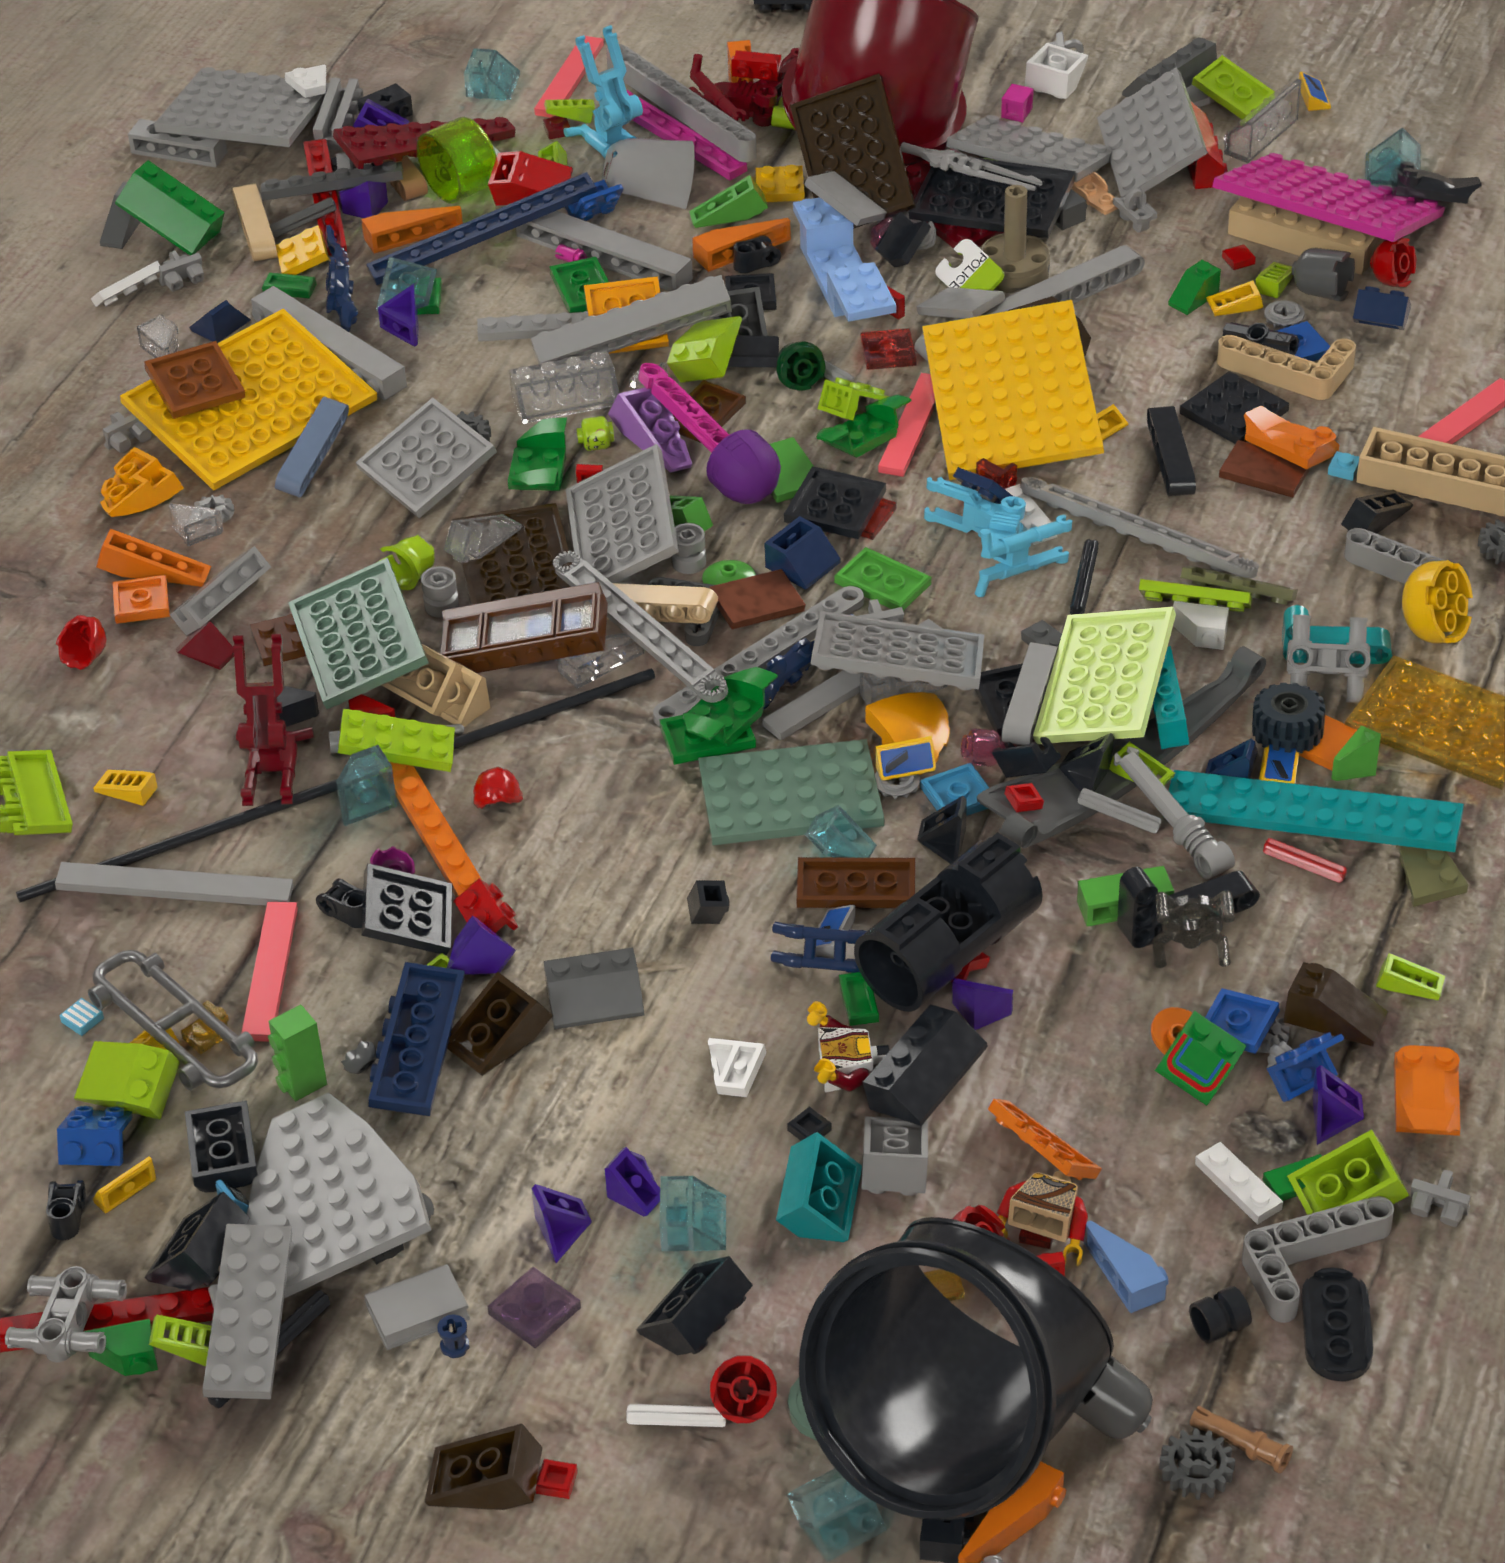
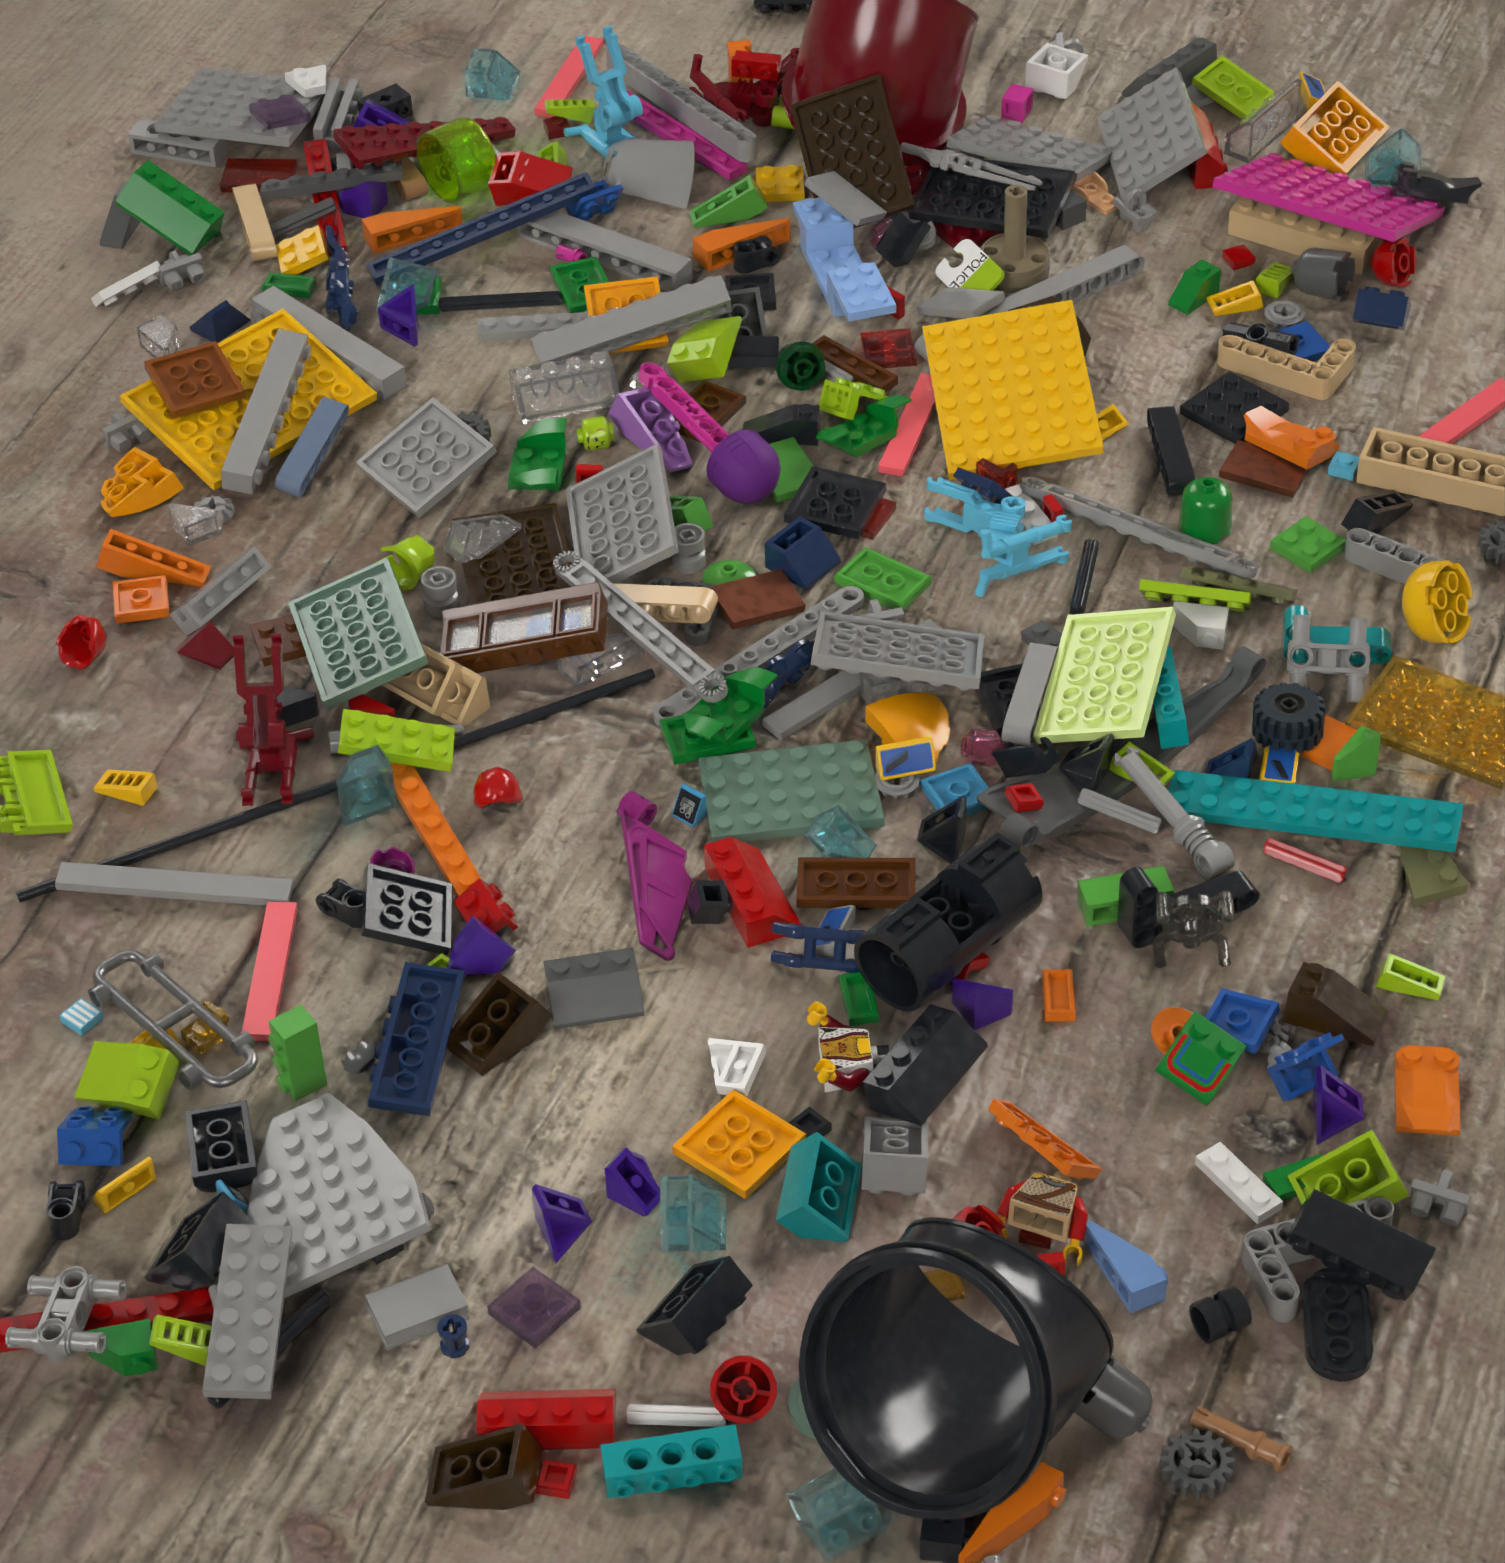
none -> clear red tile [220,158,298,193]
none -> light grey brick [221,329,312,494]
none -> clear purple plate [249,95,311,130]
none -> black axle [439,291,561,312]
none -> red slope [476,1389,616,1450]
none -> teal brick [600,1424,743,1498]
none -> magenta wing [616,791,693,961]
none -> light orange plate [672,1089,806,1200]
none -> slope [673,783,707,827]
none -> red slope [704,837,801,948]
none -> black slope [742,404,820,446]
none -> reddish brown plate [812,335,898,393]
none -> red tile [1042,494,1064,522]
none -> orange tile [1042,969,1076,1022]
none -> green cylinder [1178,477,1233,545]
none -> bright green plate [1270,516,1346,573]
none -> light orange slope [1280,81,1390,174]
none -> black slope [1285,1189,1436,1301]

